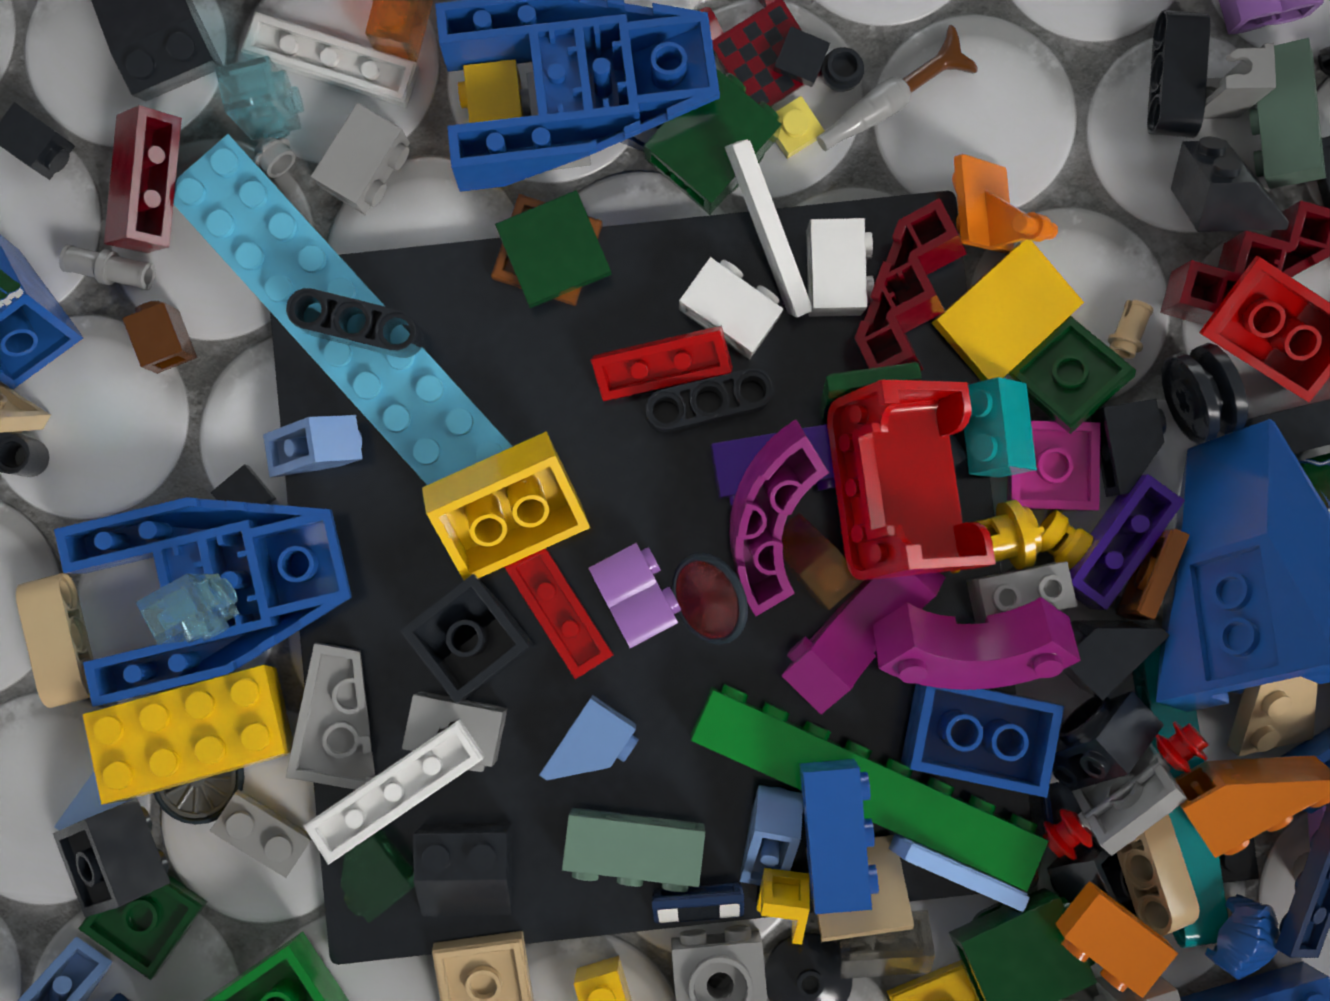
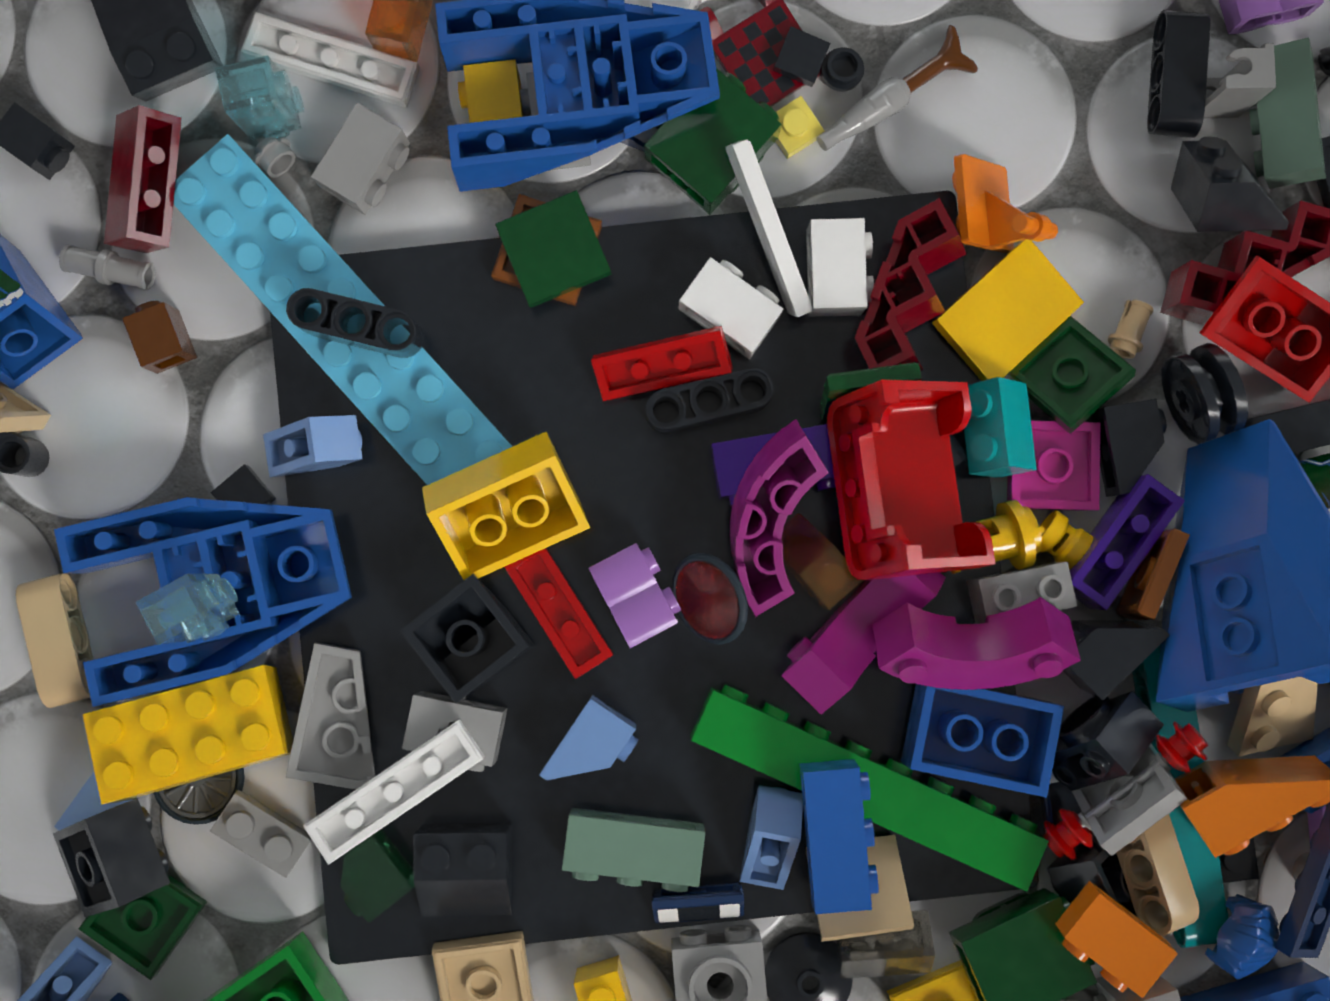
yellow panel [757,868,810,944] -> none
light blue tile [888,834,1030,912] -> none

